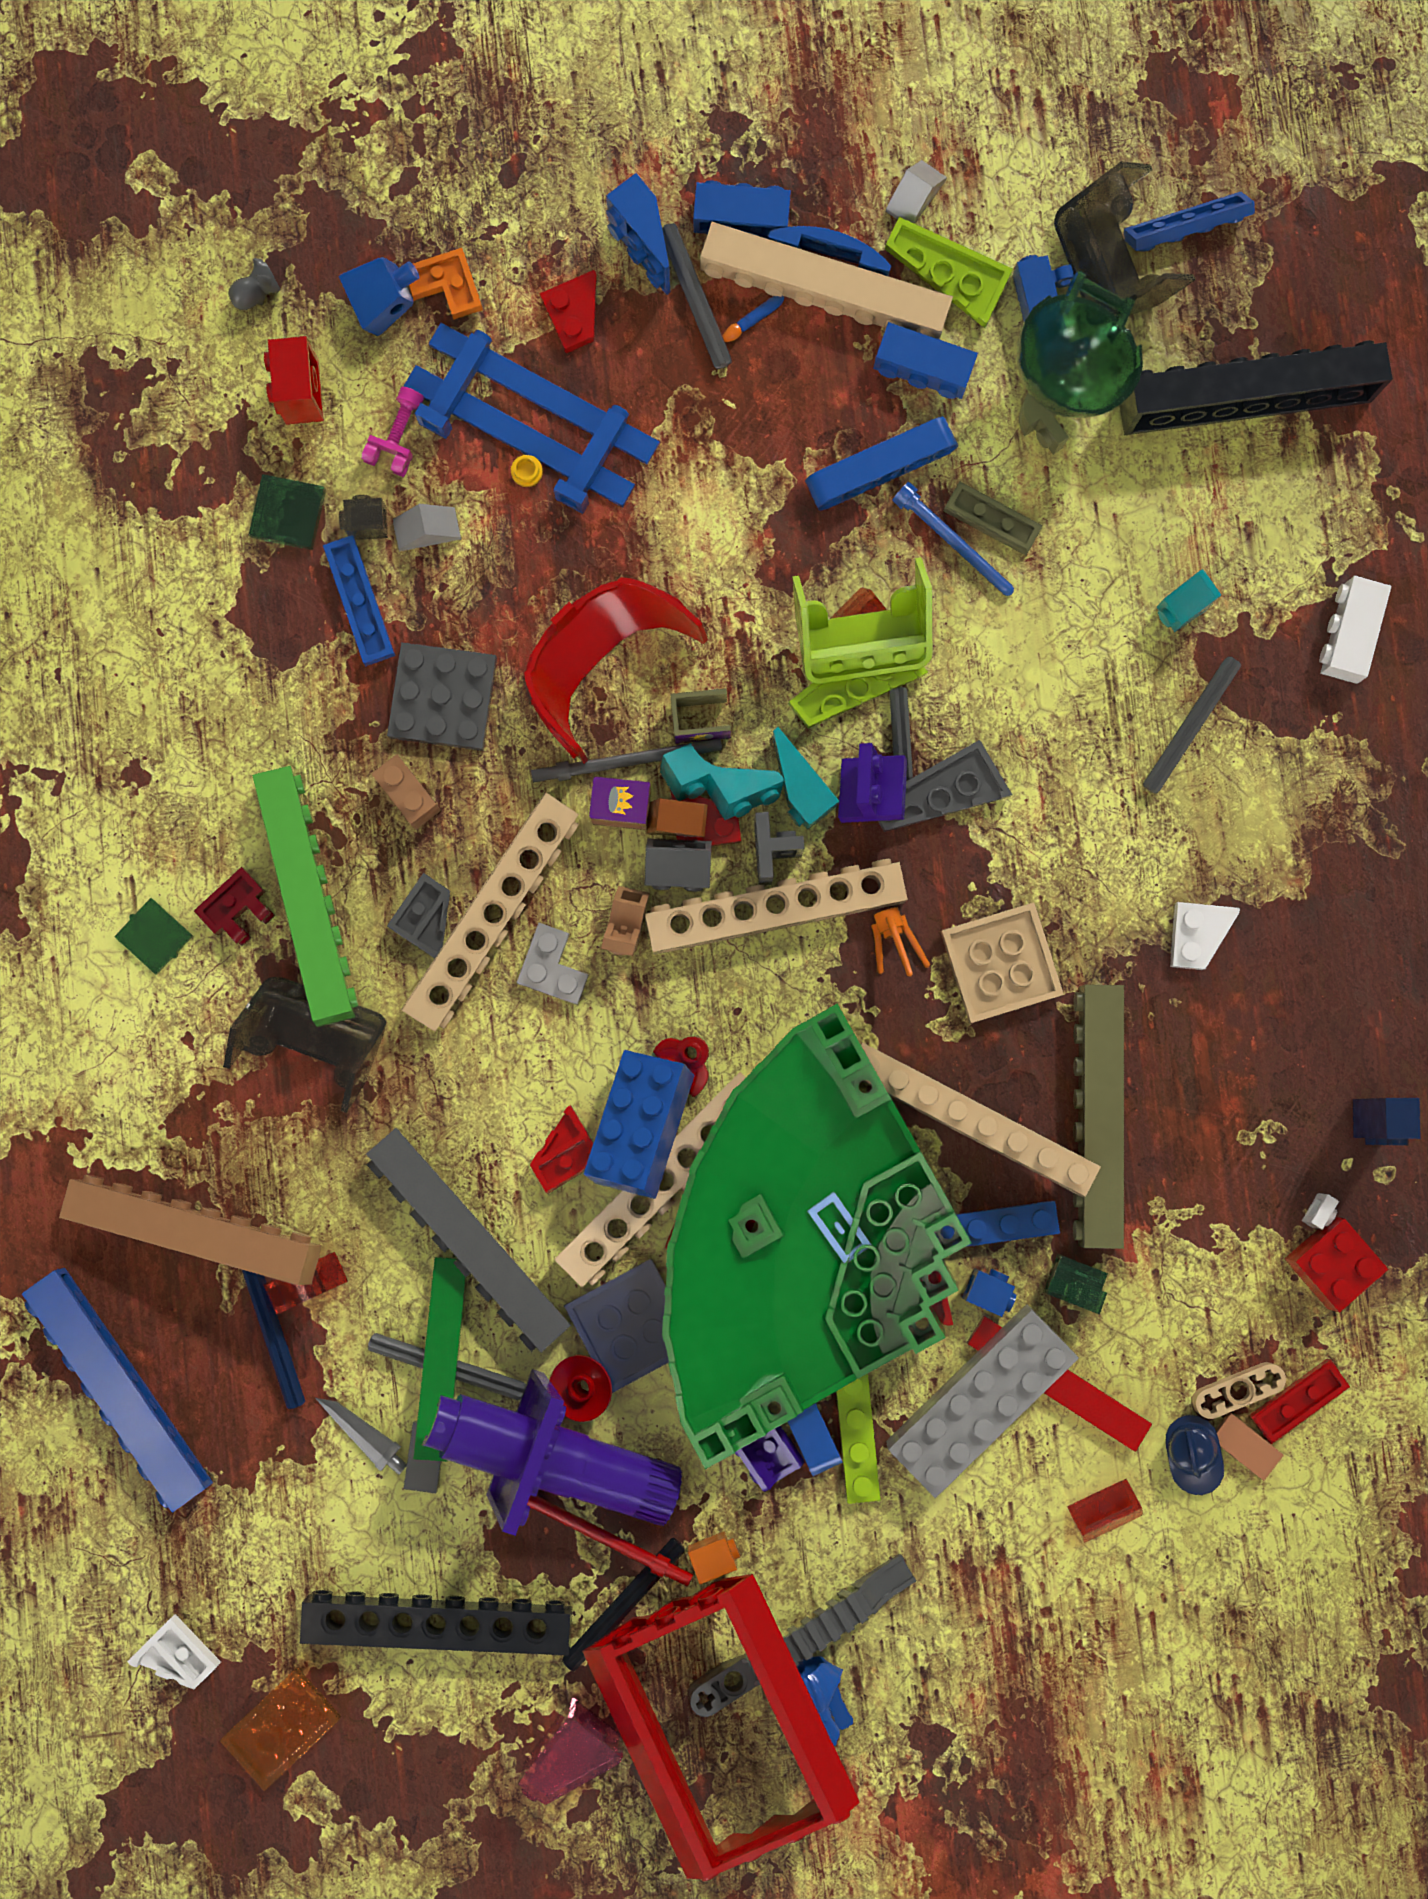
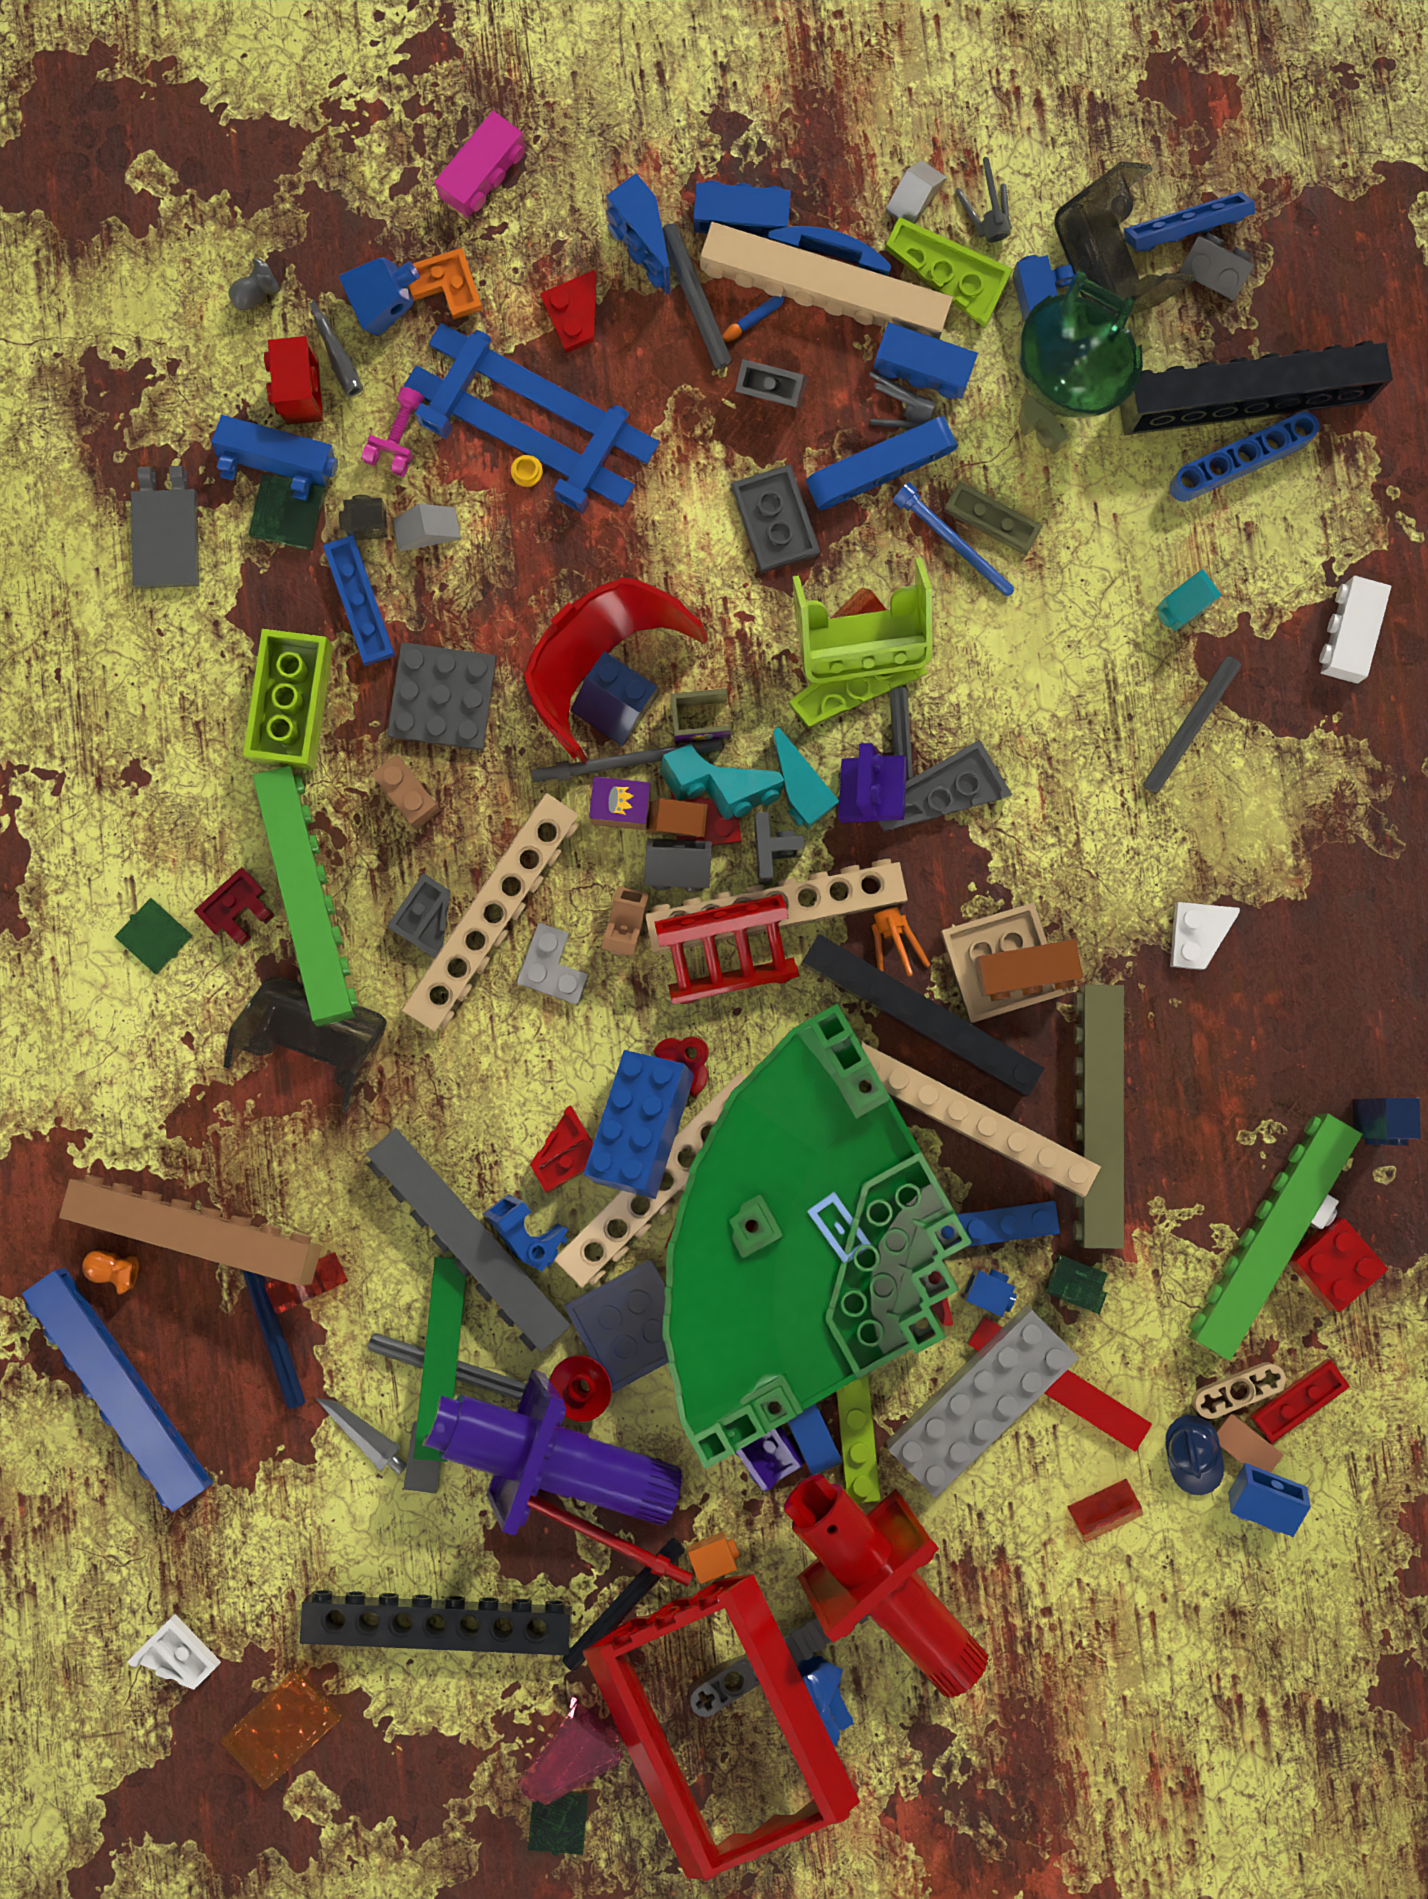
none -> orange animal [82,1250,139,1295]
none -> dark grey tile [131,466,200,588]
none -> blue brick [211,415,338,501]
none -> lime brick [243,629,333,771]
none -> dark grey animal [309,301,363,397]
none -> dark pink brick [434,111,525,218]
none -> blue tile [482,1194,568,1271]
none -> clear green piece [528,1786,589,1856]
none -> dark blue slope [570,651,659,747]
none -> red fence [654,894,800,1004]
none -> dark grey tile [730,464,820,574]
none -> dark grey brick [735,359,808,409]
none -> red piece [784,1474,988,1698]
none -> black brick [800,934,1045,1097]
none -> dark grey plant [869,371,935,429]
none -> dark grey plant [955,157,1012,243]
none -> dark orange brick [974,939,1083,1001]
none -> blue beam [1169,412,1319,502]
none -> dark grey bracket [1179,232,1254,301]
none -> bright green brick [1188,1114,1362,1361]
none -> blue brick [1228,1463,1311,1537]

